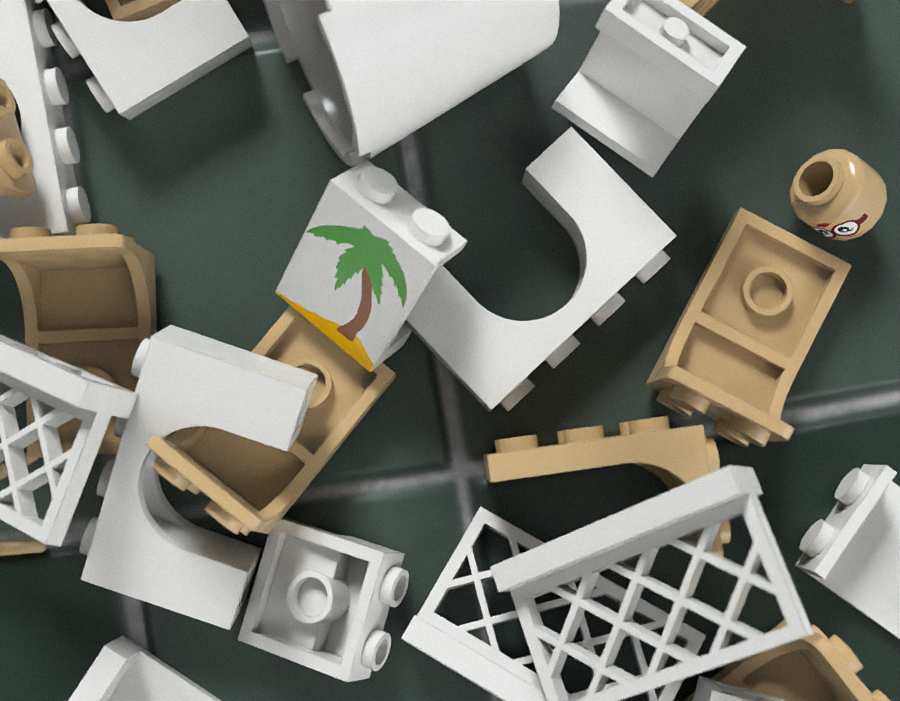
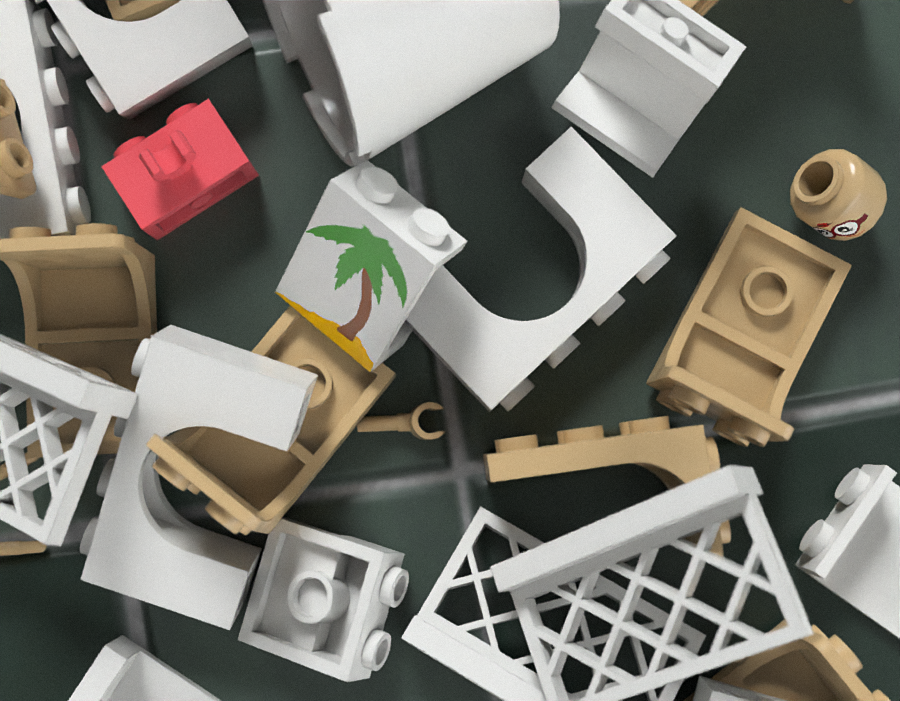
none -> coral brick [101,98,259,240]
none -> tan hand [357,402,445,440]

